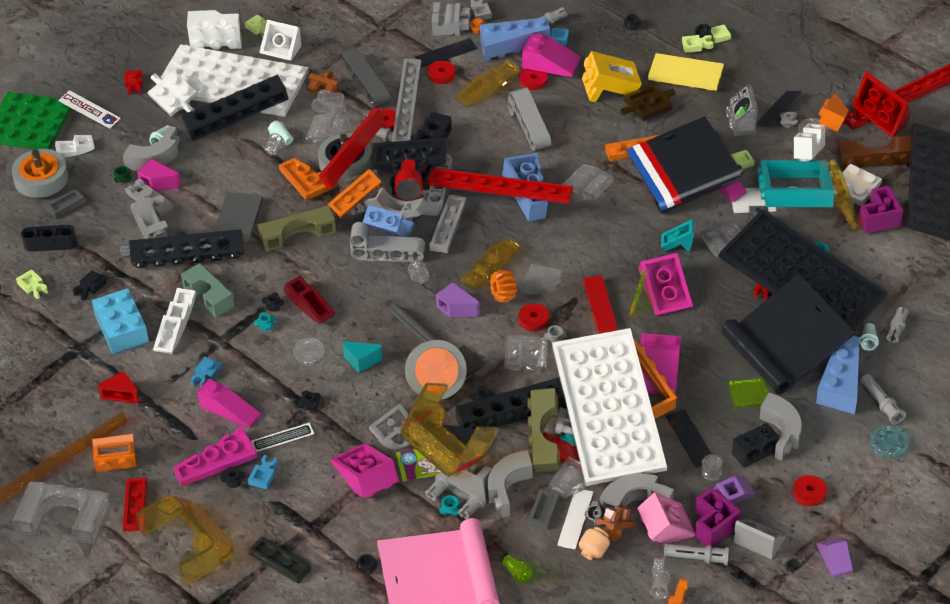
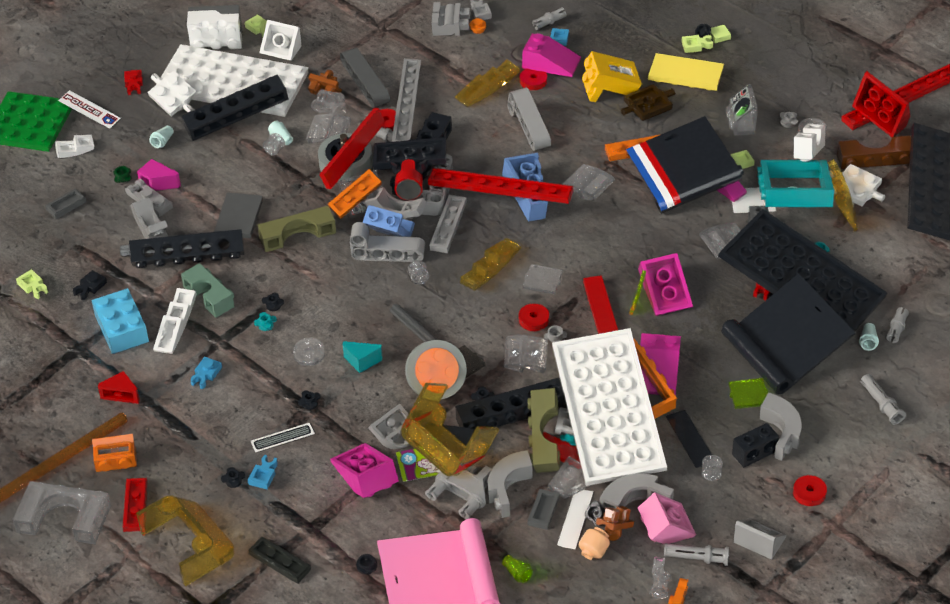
wheel [12,149,69,198] -> none
black beam [21,225,78,252] -> none
light grey arch [123,126,180,171] -> none
dark pink wing [173,425,257,487] -> none
dark pink slope [197,379,261,429] -> none
orange wing [279,158,338,201] -> none
dark red slope [284,275,336,324] -> none
black sticker [415,38,477,68] -> none
red piece [428,61,455,84] -> none
medium lavender slope [436,282,480,317] -> none
teal plate [439,495,462,516] -> none
medium blue wedge [480,17,550,62] -> none
orange gear [490,270,517,302] -> none
black plate [624,14,641,30] -> none
teal slope [661,219,694,252] -> none
magenta brick [695,487,741,547] -> none
medium lavender slope [714,476,756,505] -> none
black sticker [754,91,802,126] -> none
medium blue wedge [816,336,860,414] -> none
medium lavender slope [816,537,853,578] -> none
orange slope [818,94,849,132] -> none
magenta brick [859,186,903,234] -> none
clear light blue wheel [870,426,909,458] -> none

